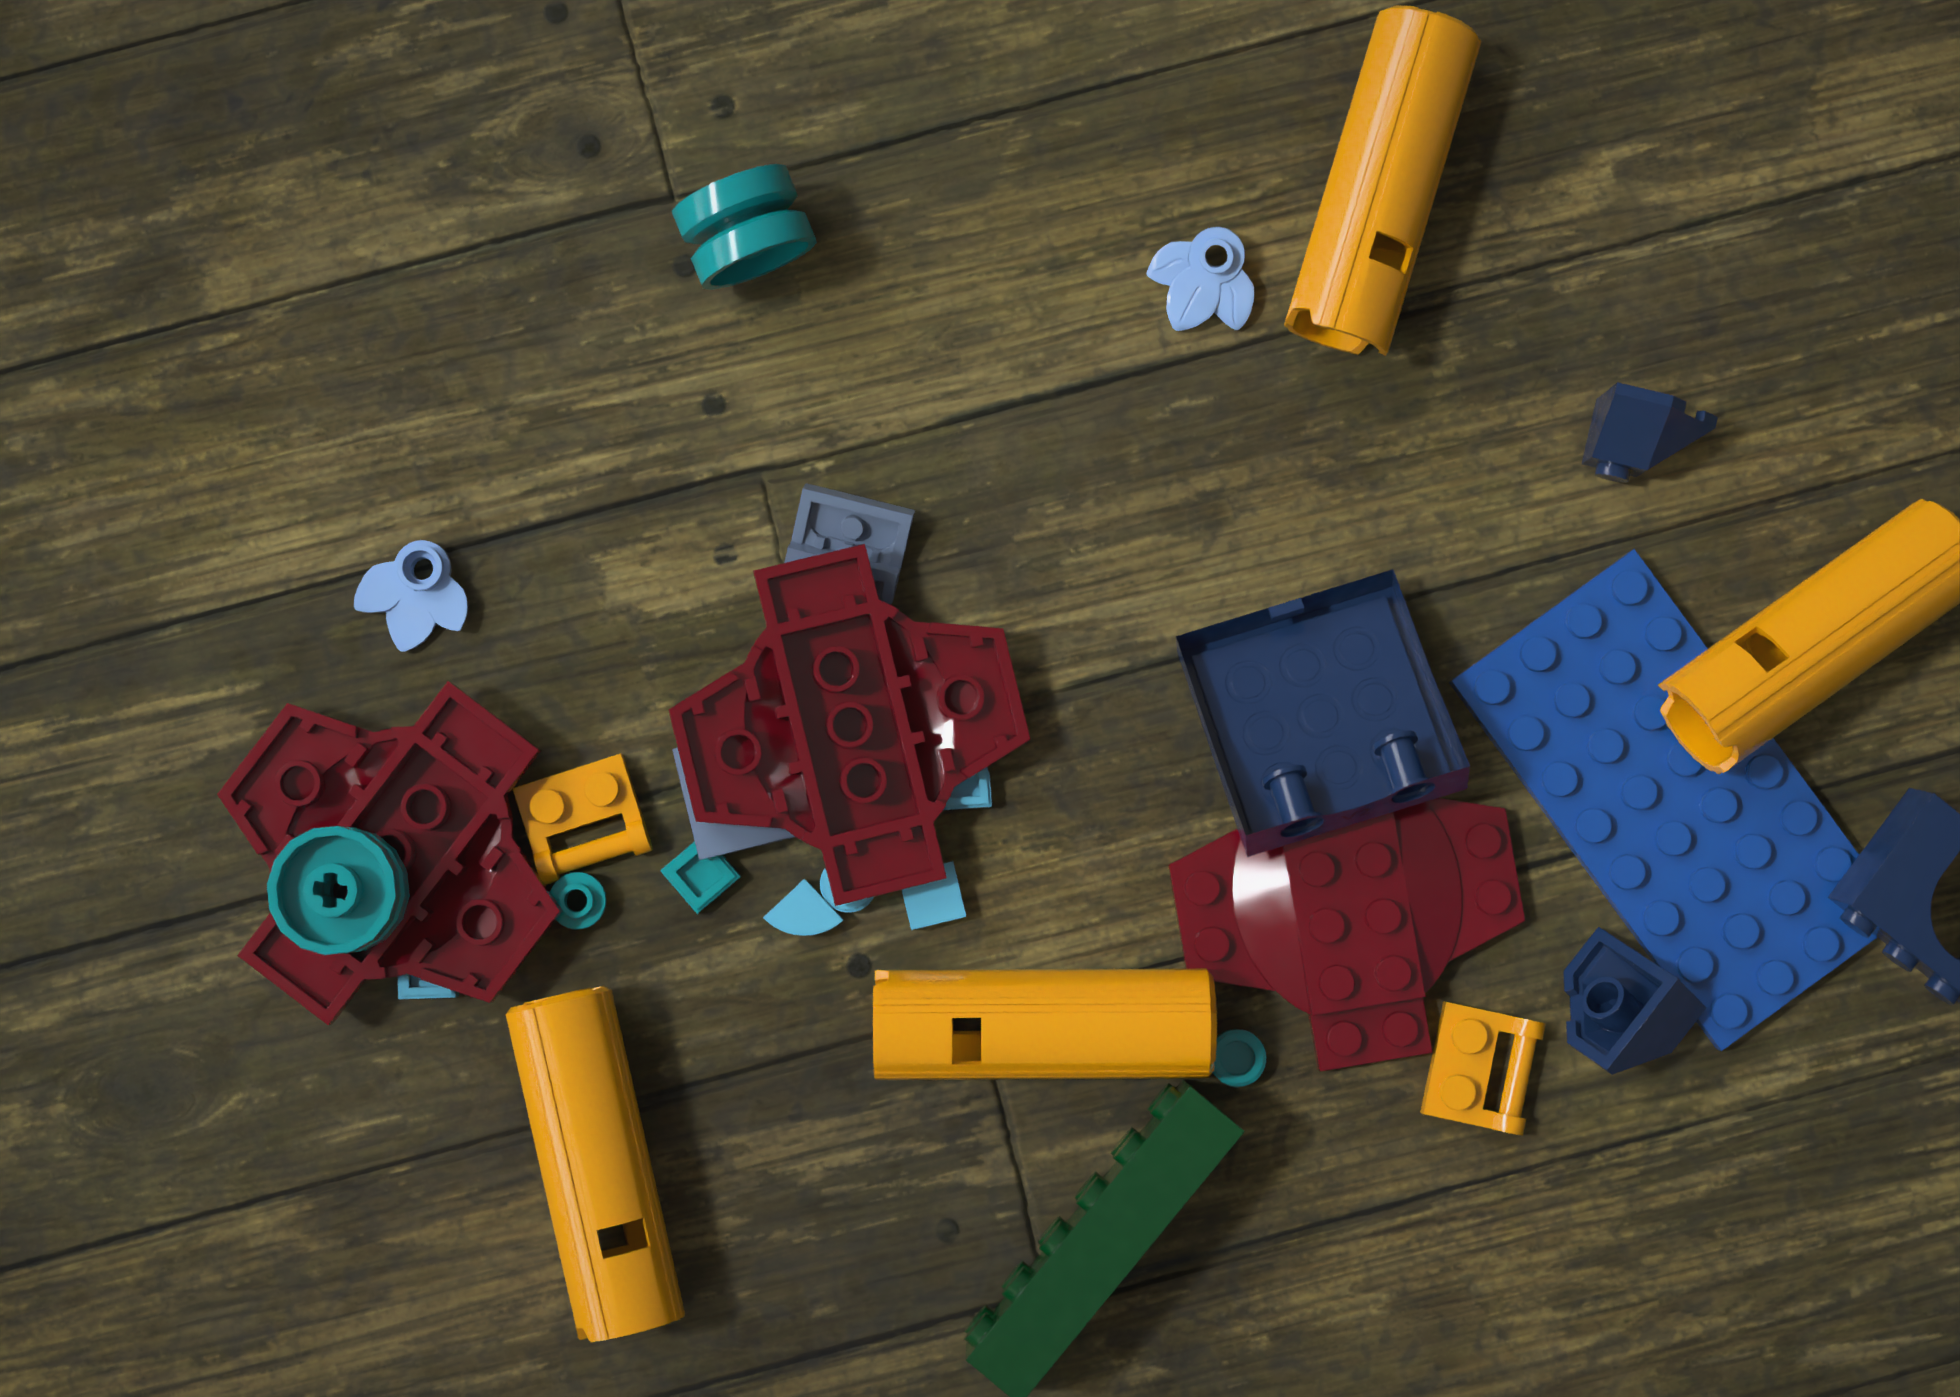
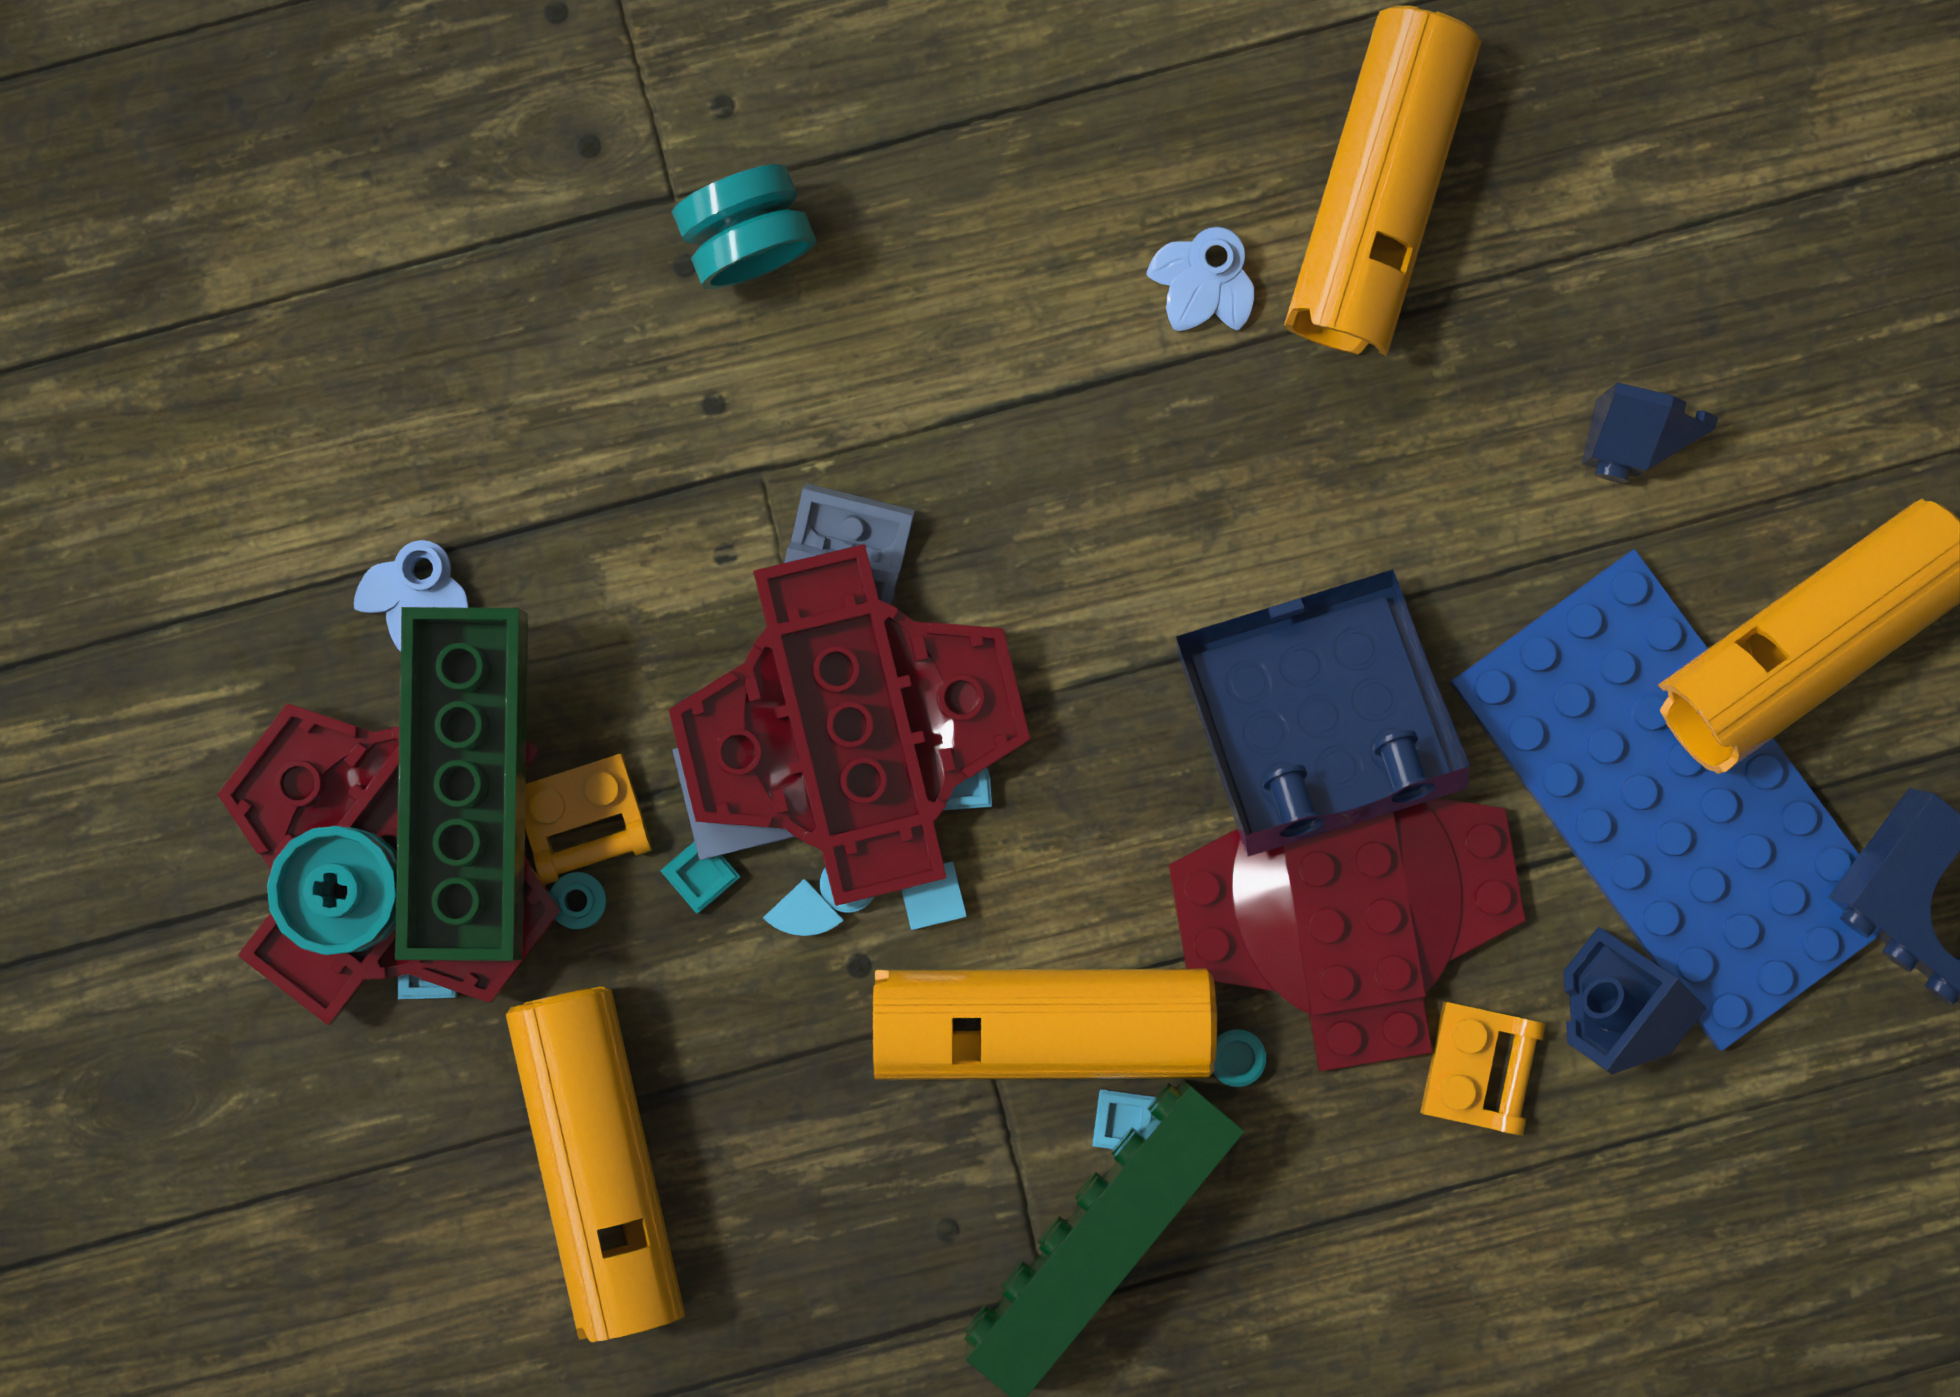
none -> dark green brick [395,607,528,961]
none -> medium azure tile [1092,1089,1156,1149]

